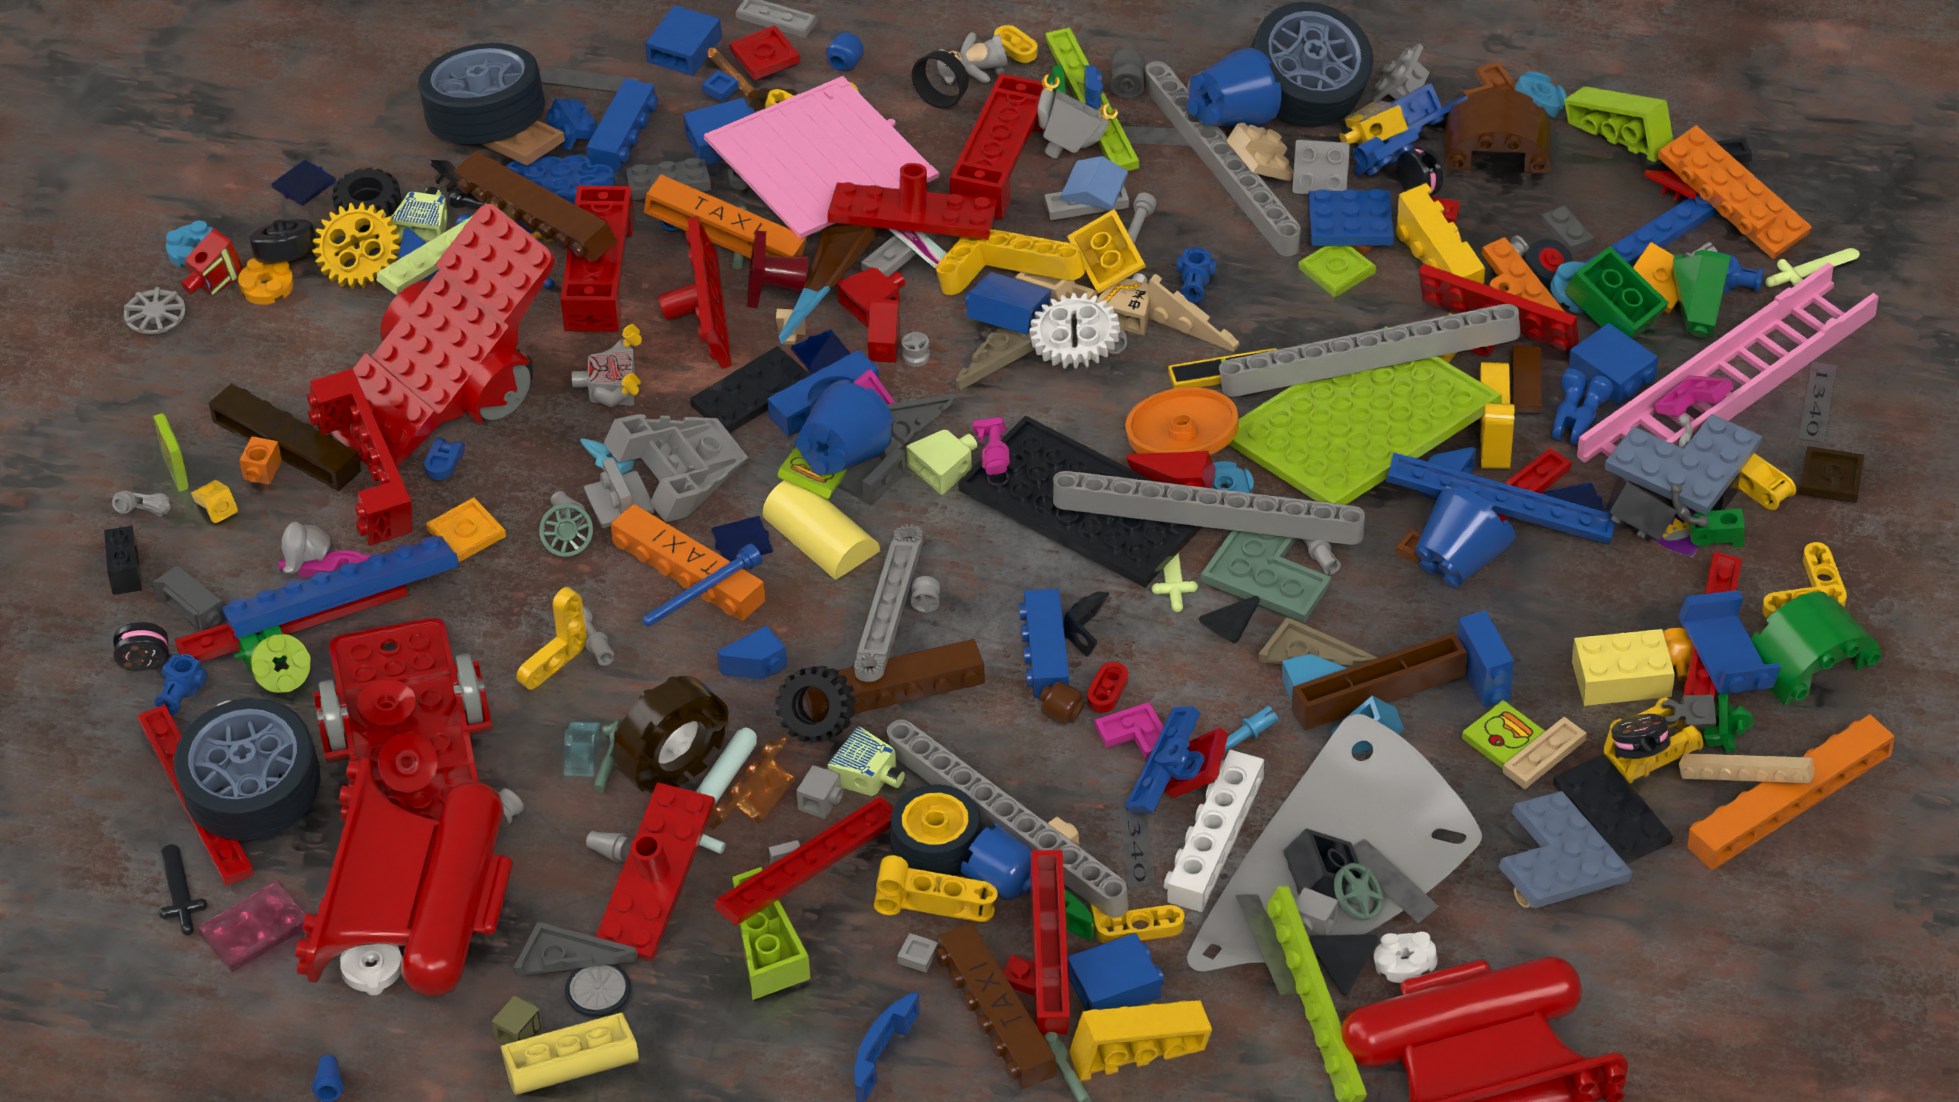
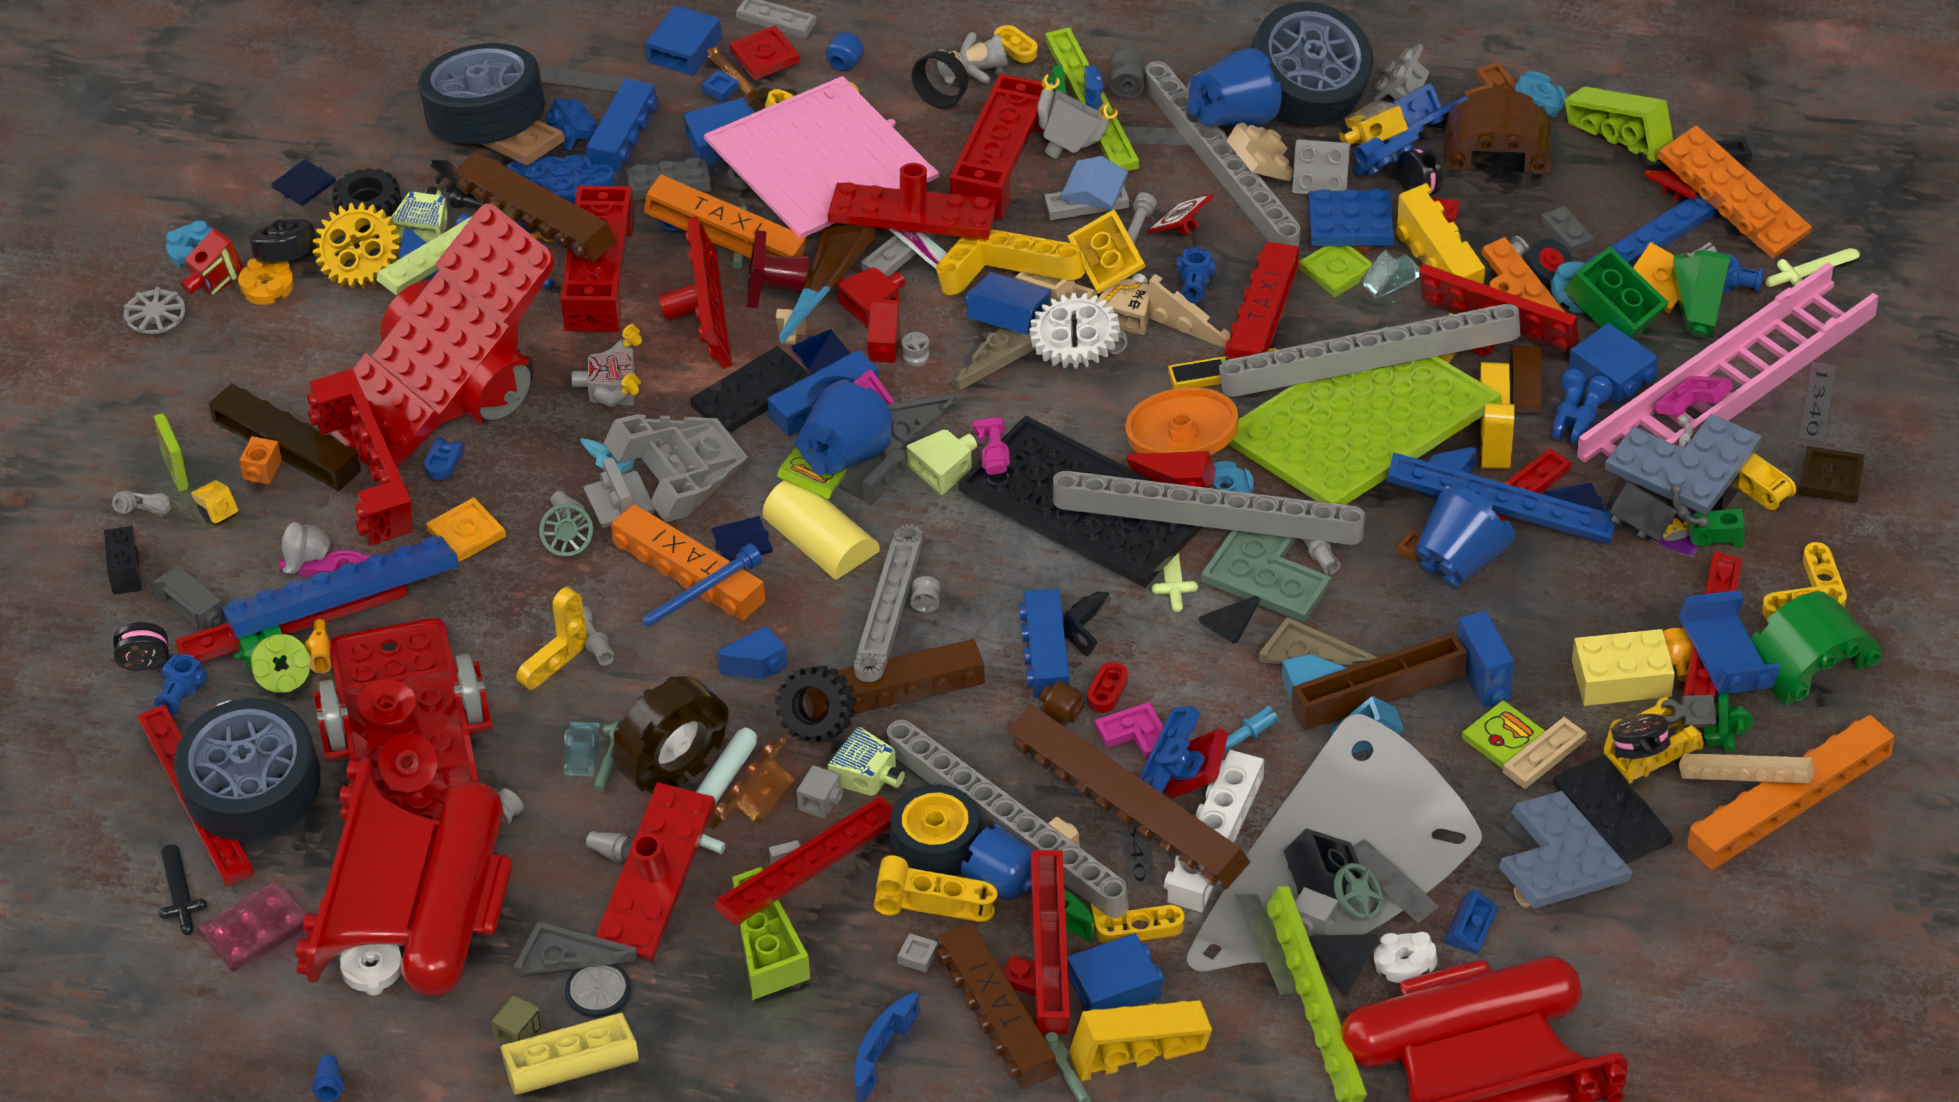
none -> light orange piece [304,619,332,674]
none -> reddish brown brick [1007,704,1250,890]
none -> piece [1147,194,1214,236]
none -> red brick [1224,241,1299,360]
none -> clear light blue slope [1361,250,1420,299]
none -> blue slope [1443,889,1499,954]

